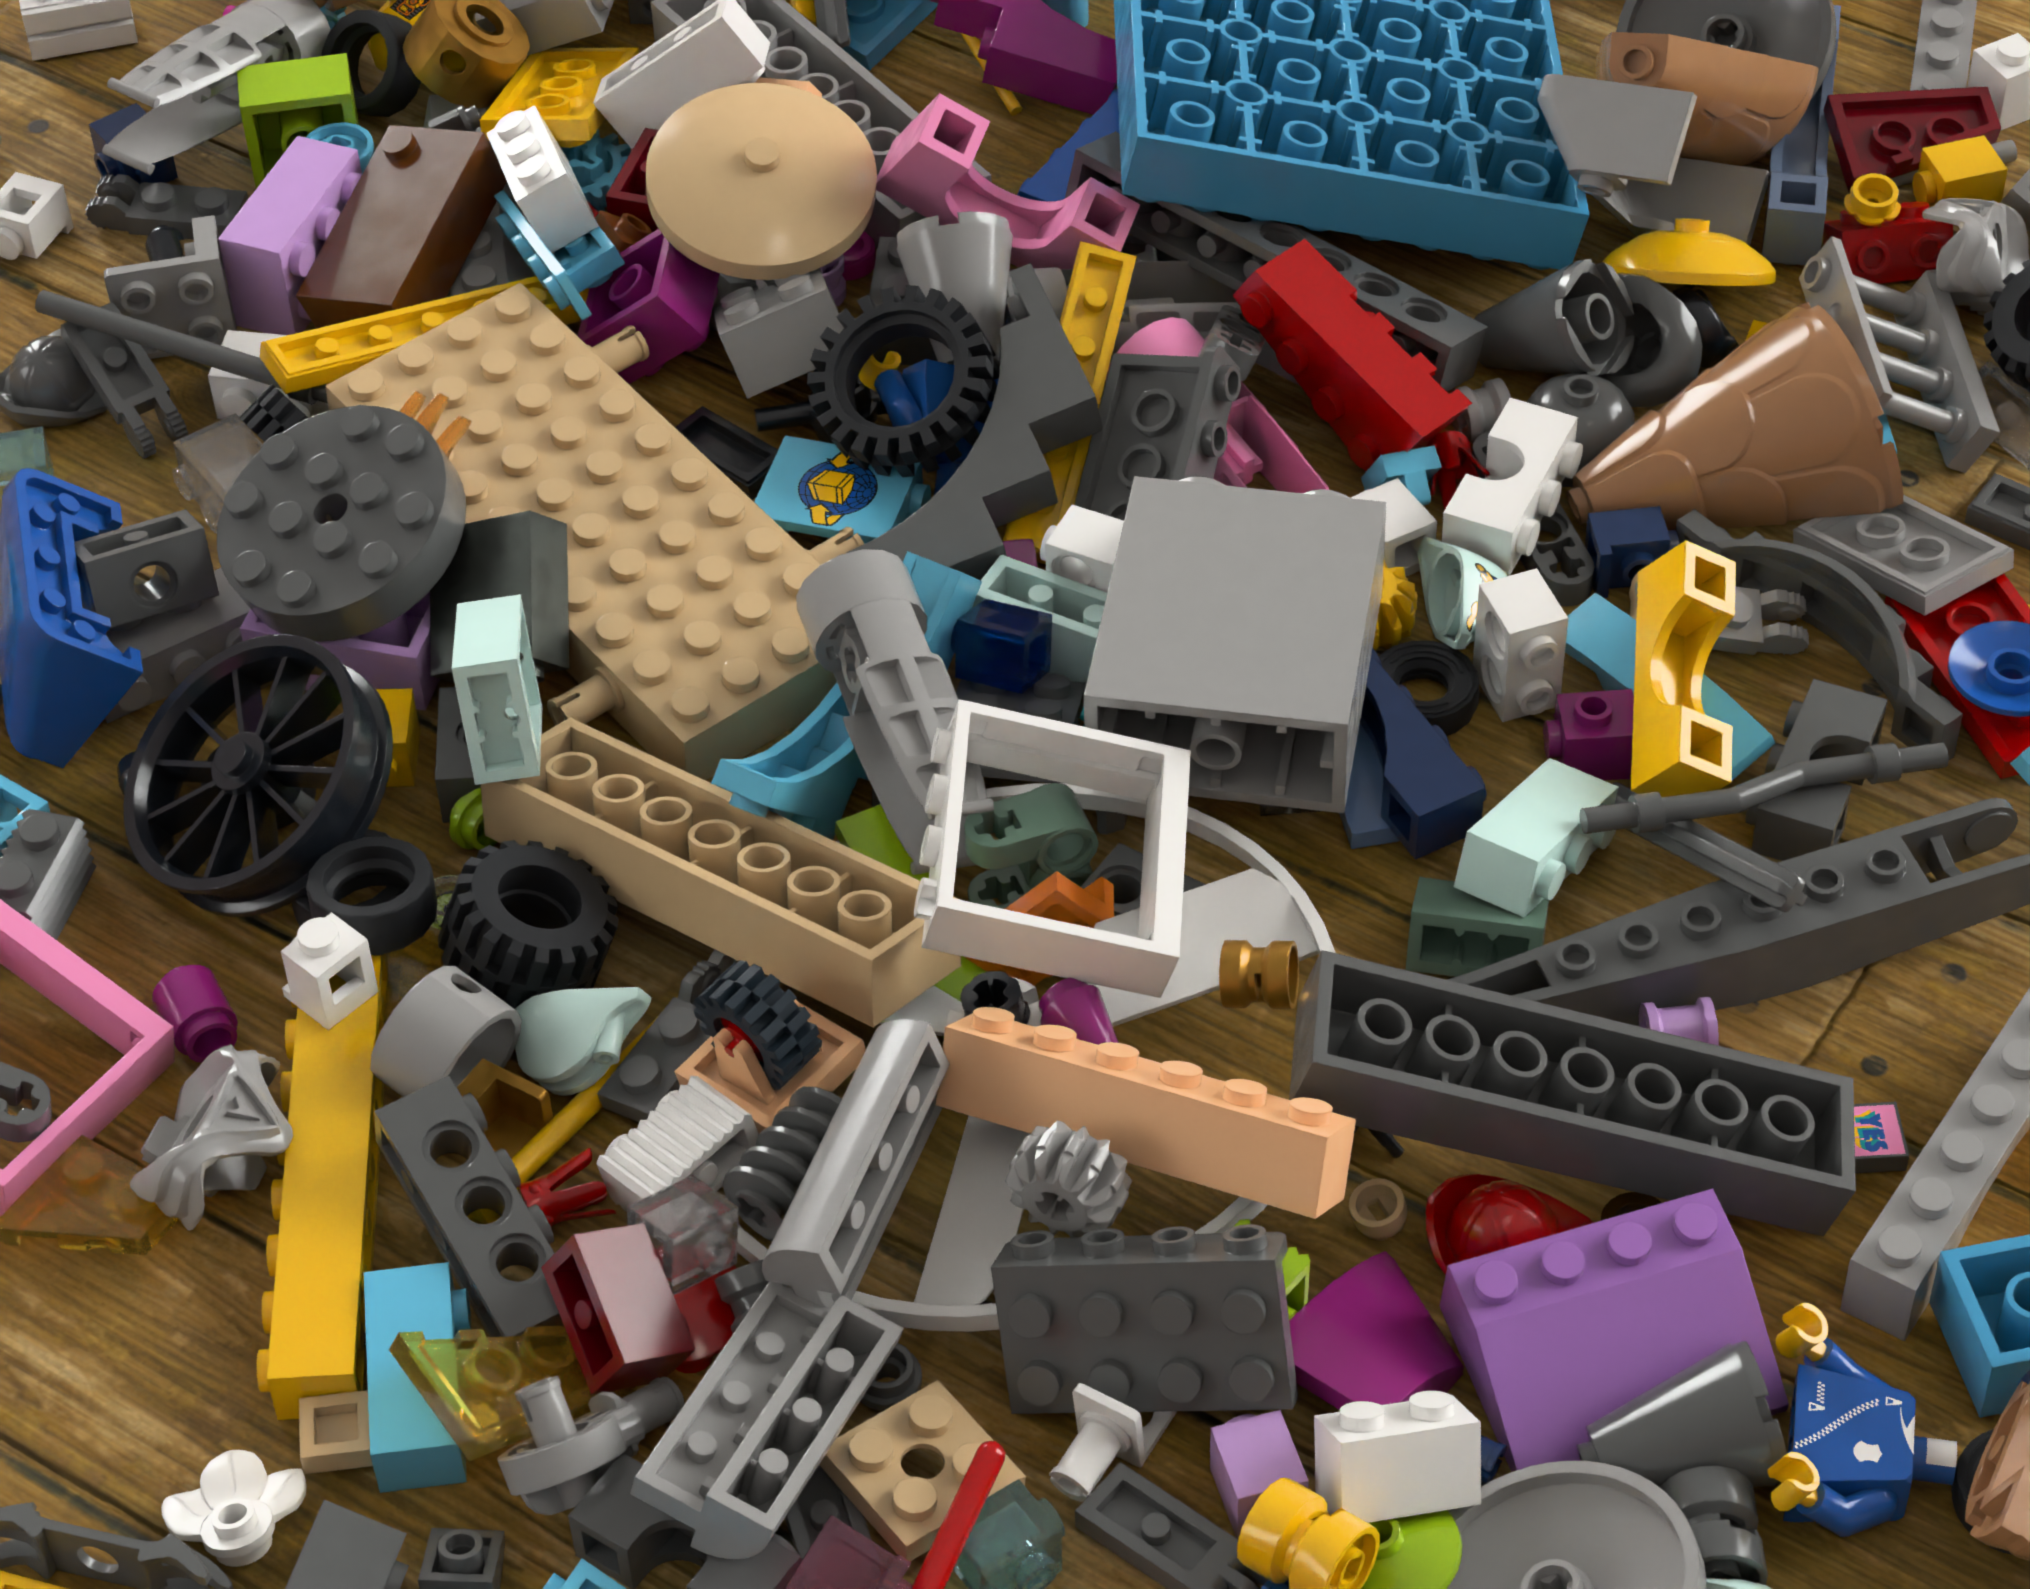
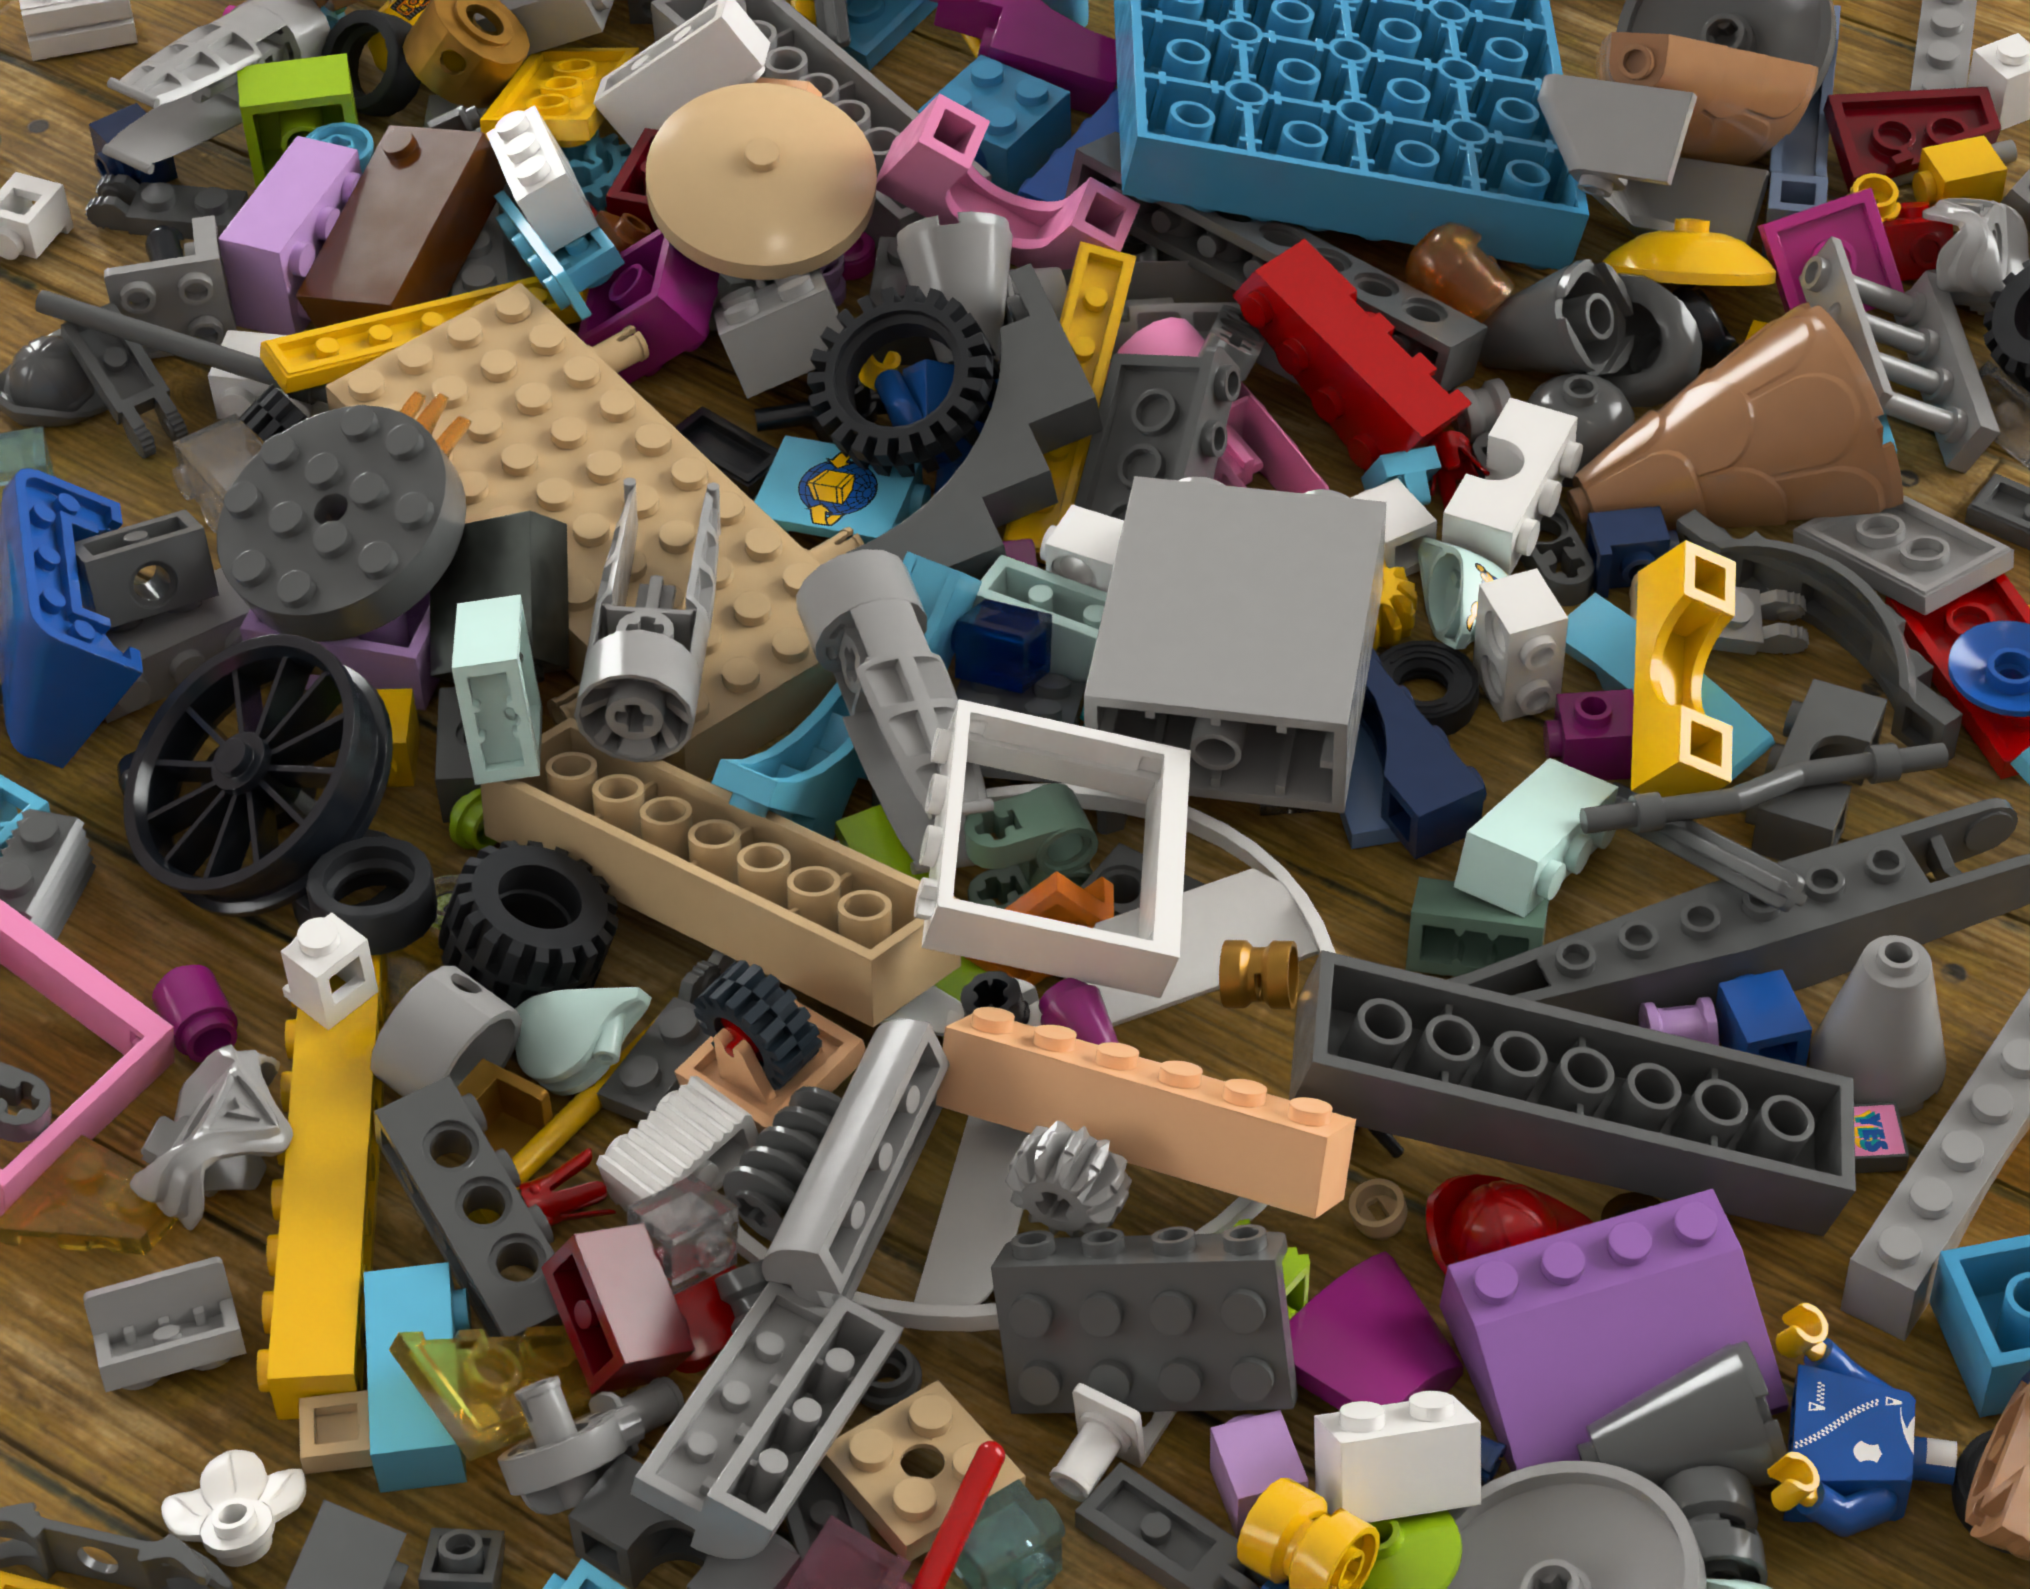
none -> light grey bracket [83,1257,246,1392]
none -> light grey piece [574,478,721,762]
none -> dark azure brick [917,54,1071,195]
none -> clear orange piece [1405,222,1515,323]
none -> blue brick [1715,969,1812,1067]
none -> dark pink plate [1758,188,1905,313]
none -> light grey cone [1809,935,1947,1117]

